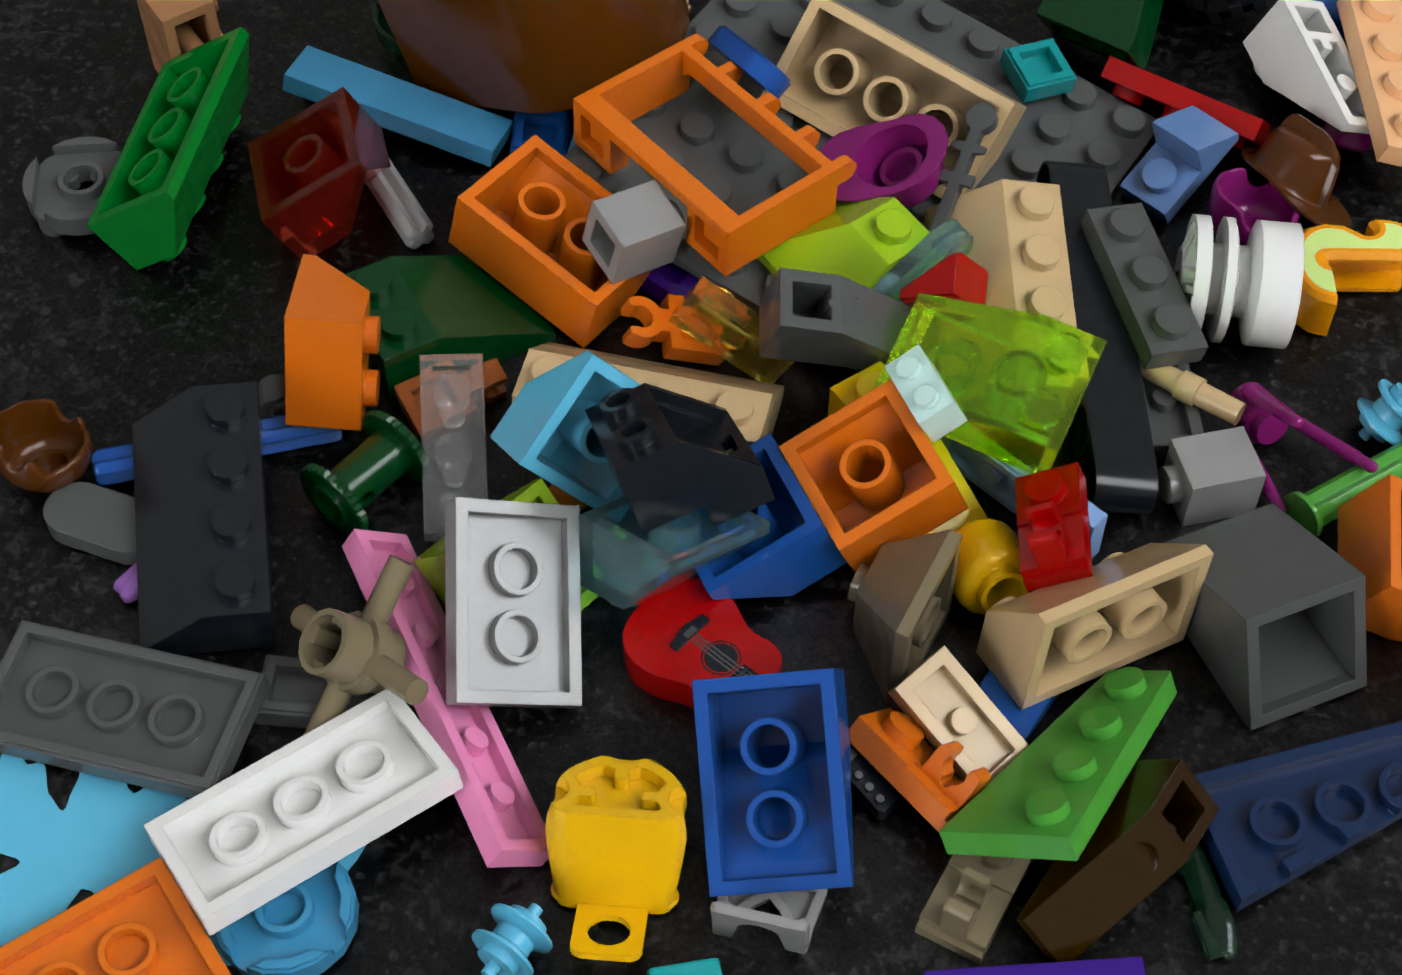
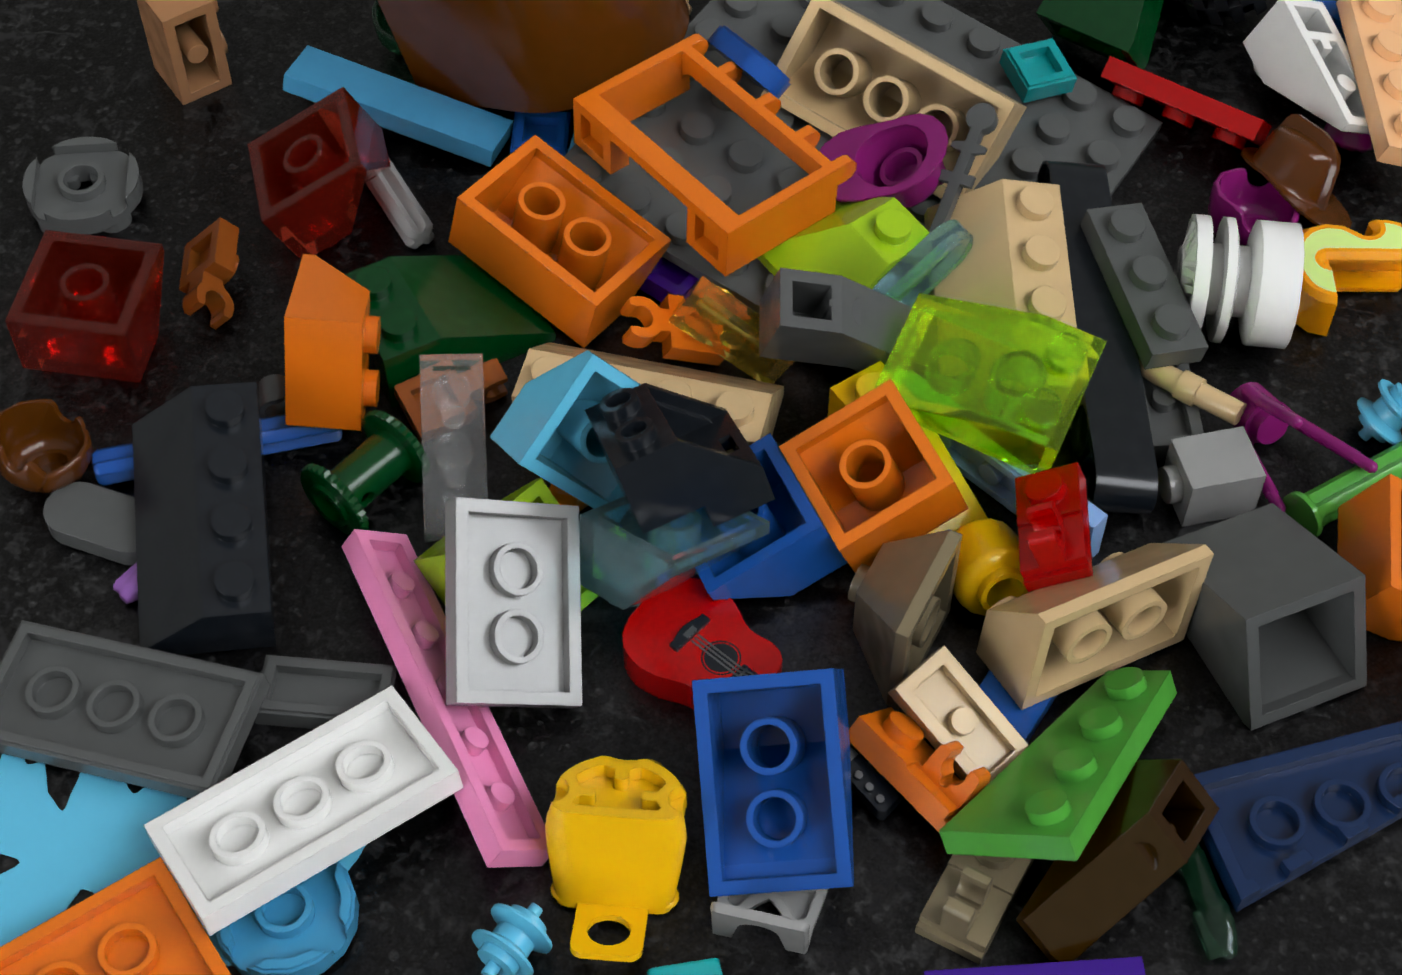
green slope [86,27,249,271] -> none
dark tan bar [291,555,428,735] -> none
light grey brick [582,179,686,285] -> none
light aqua piece [884,344,968,443] -> none
red slope [899,252,988,320] -> none
medium blue slope [1120,105,1239,224] -> none
none -> clear red slope [5,230,164,383]
none -> dark orange plate [179,217,239,330]

